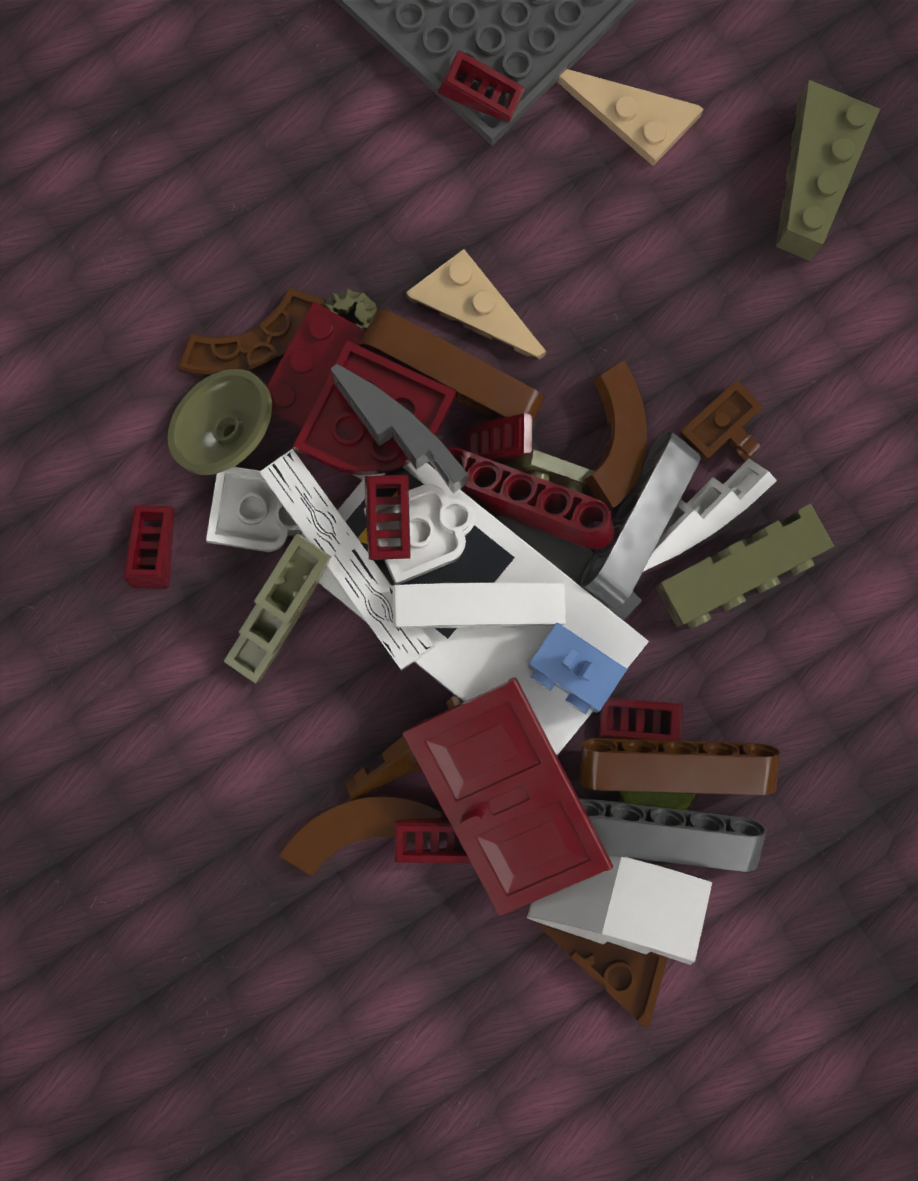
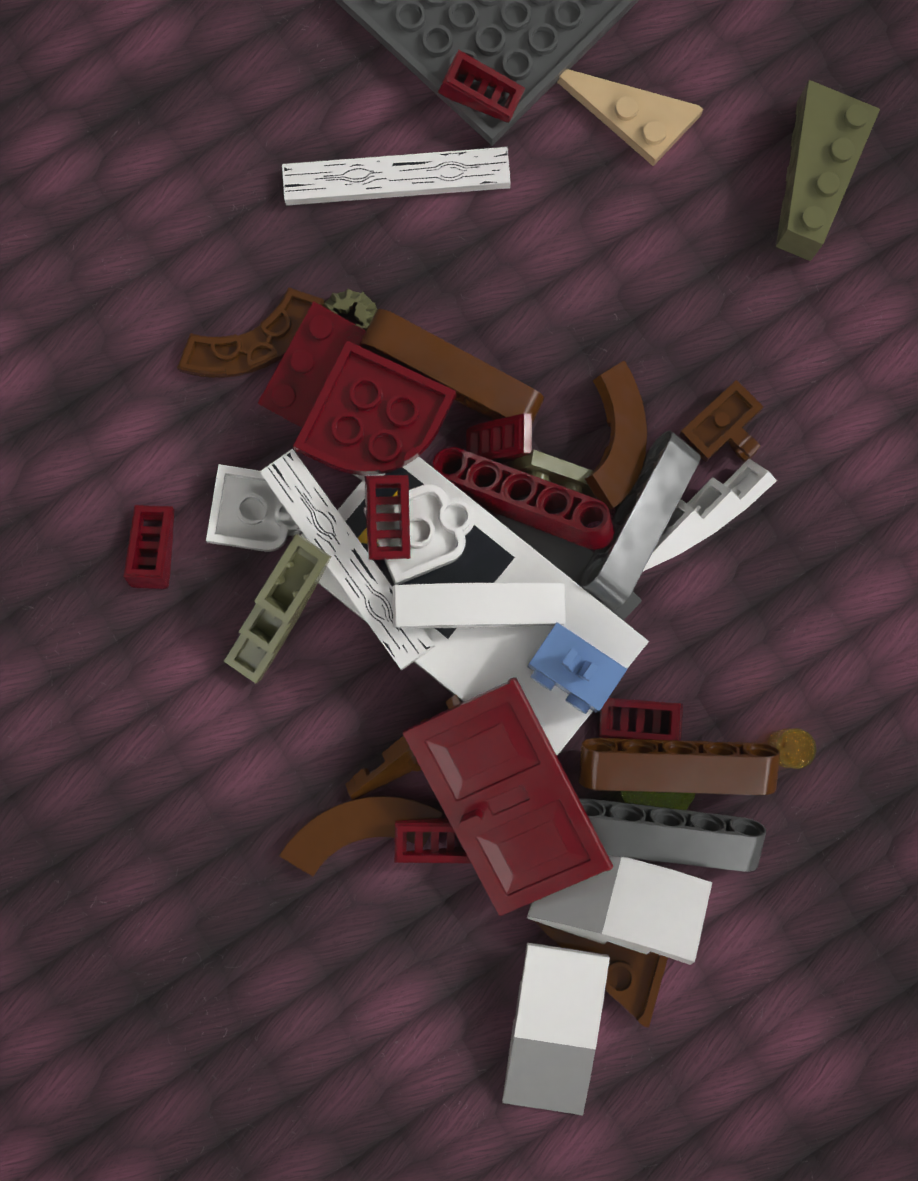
olive dish [168,369,272,475] -> none
dark grey slope [330,364,468,493] -> none
tan wing [406,249,546,360] -> none
olive wedge [655,503,834,629] -> none
none -> white tile [282,147,511,206]
none -> slope [502,943,610,1115]
none -> clear yellow wheel [767,728,816,769]

